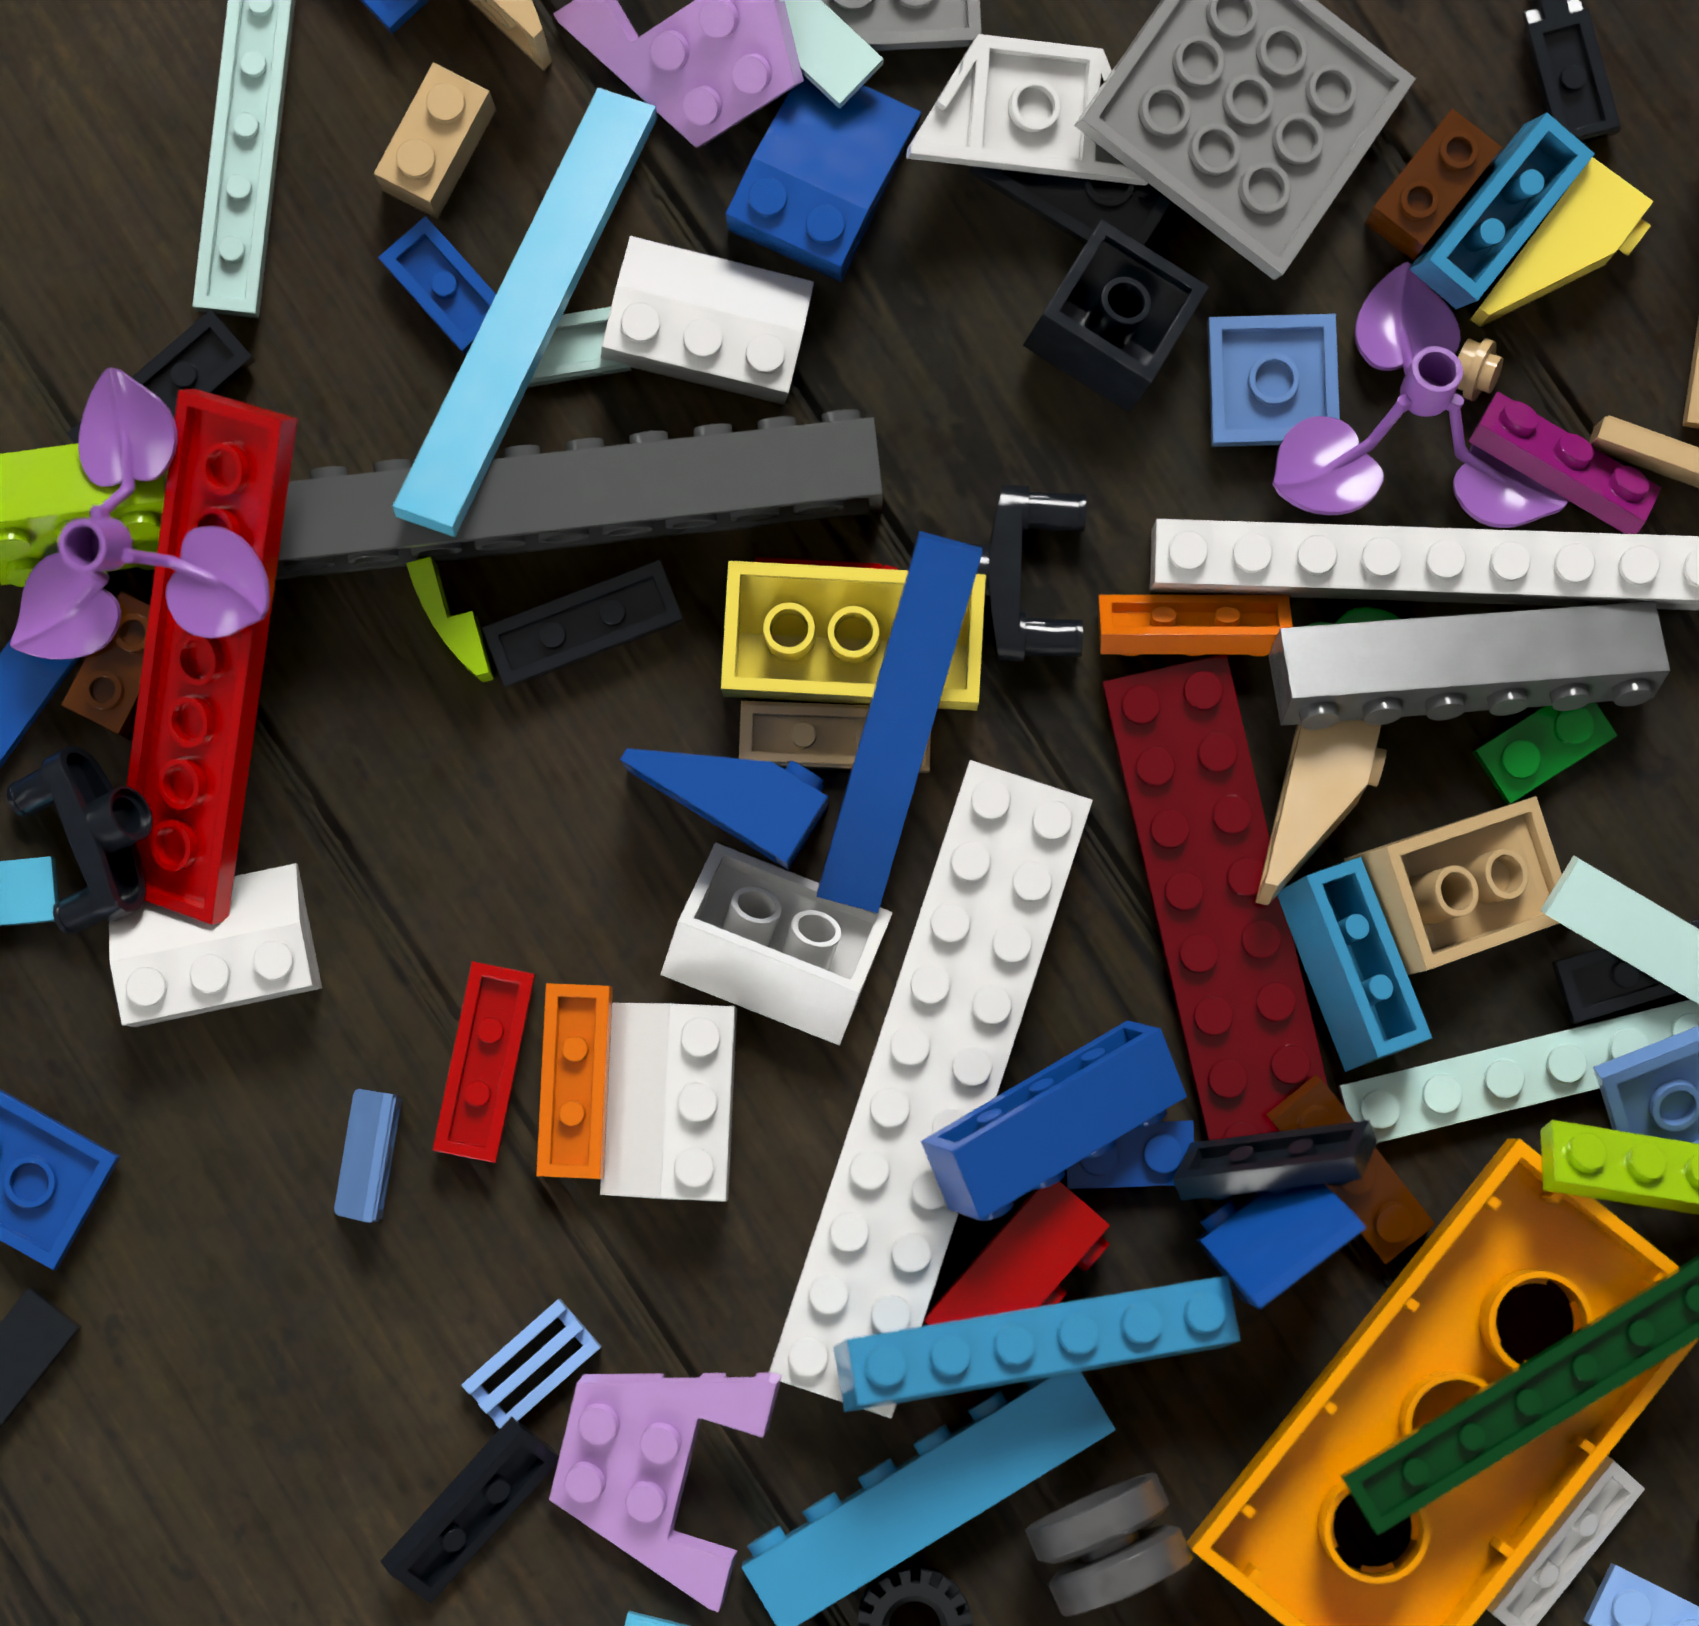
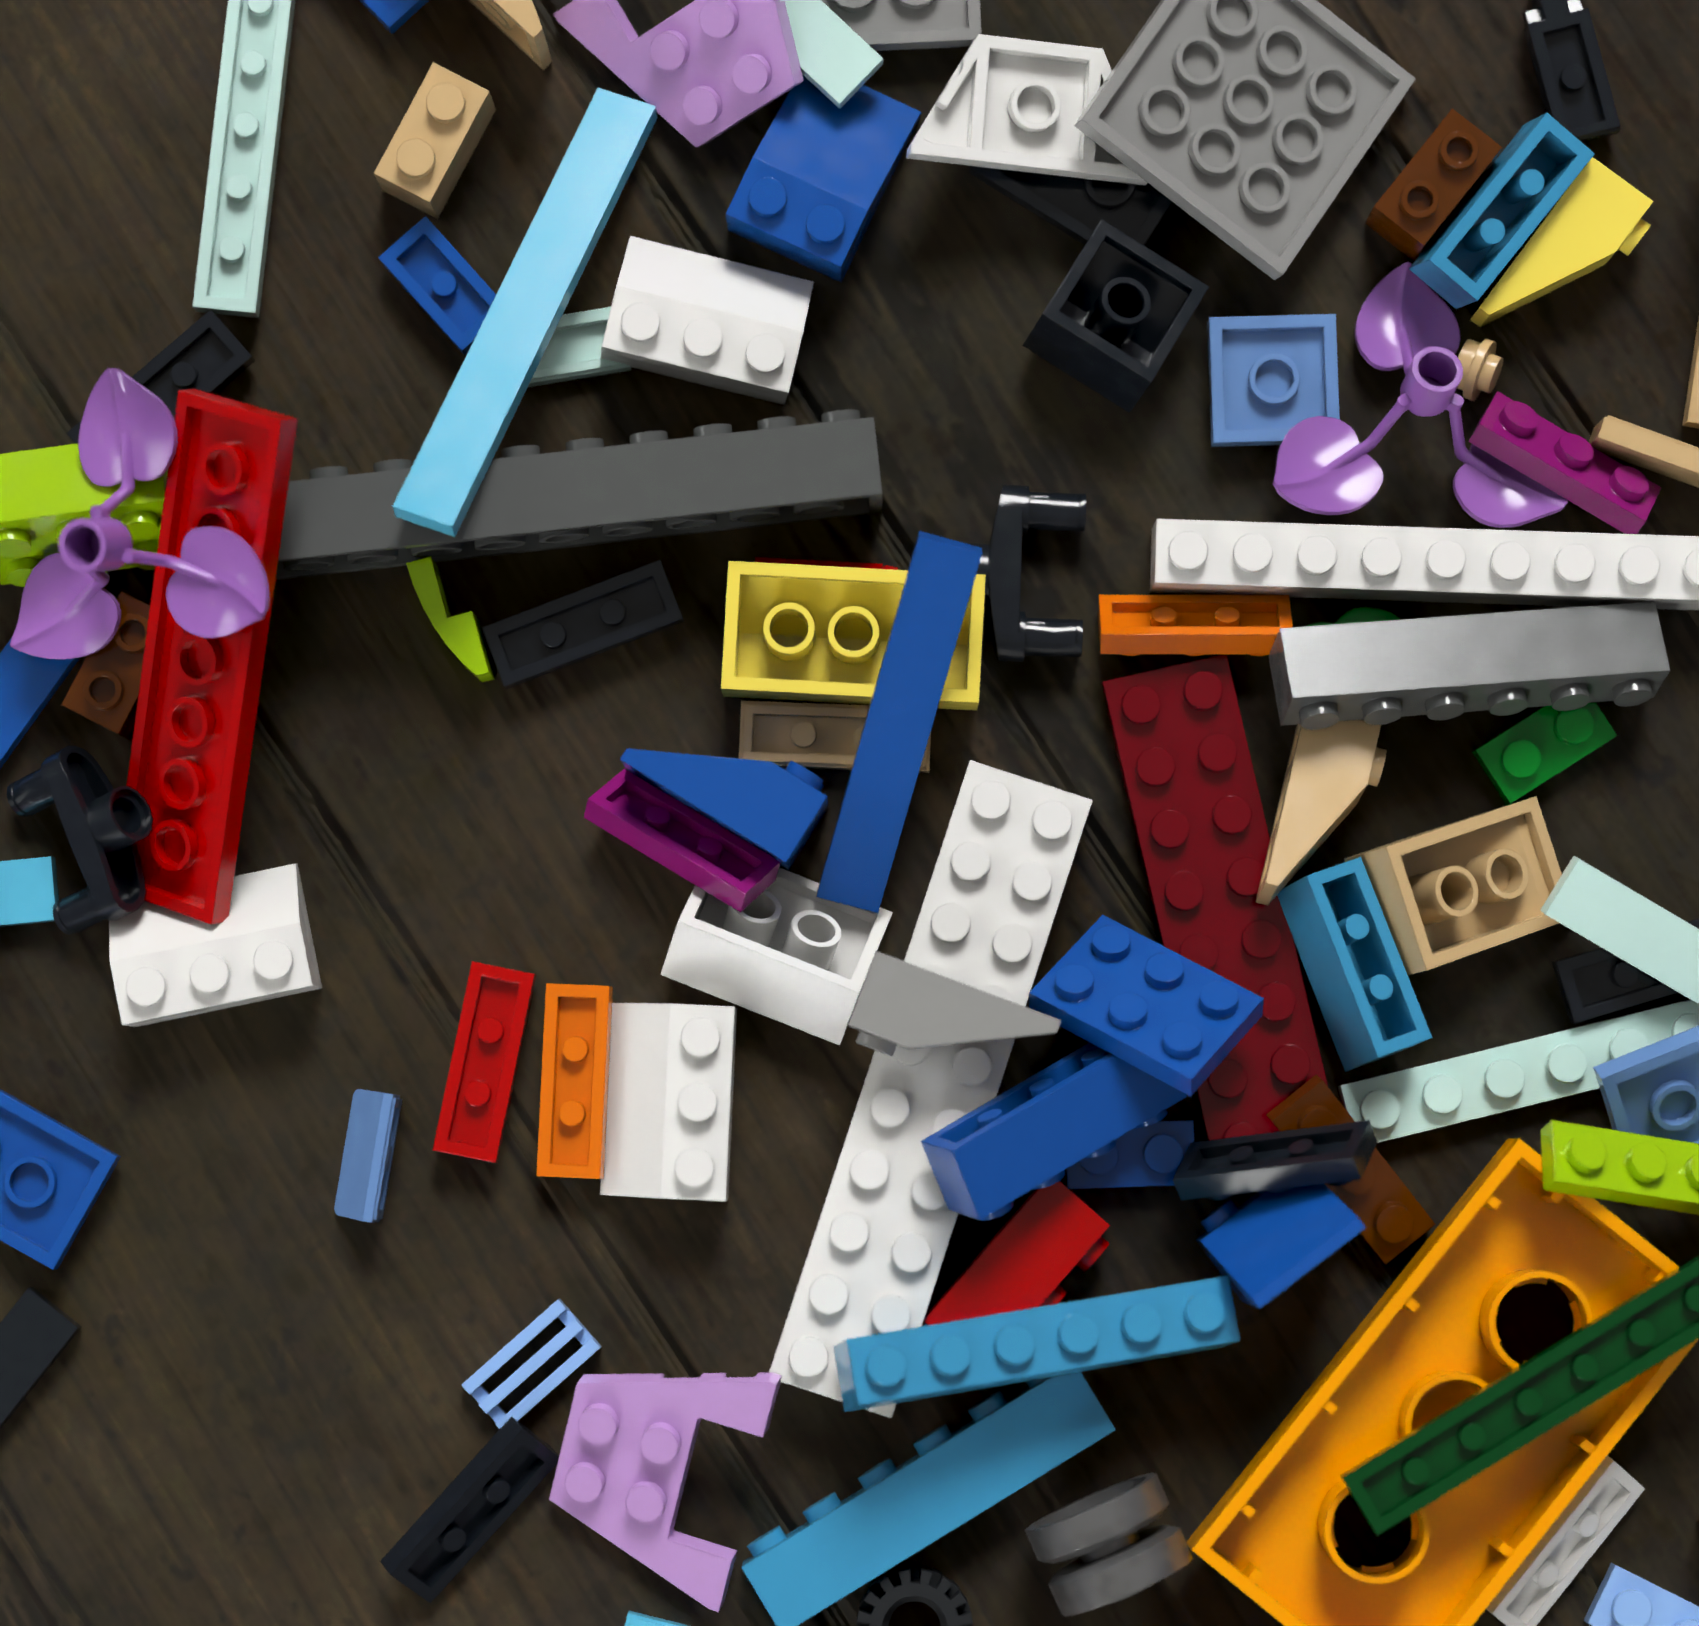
none -> magenta plate [584,769,780,912]
none -> light grey slope [848,951,1061,1057]
none -> blue plate [1029,915,1264,1096]

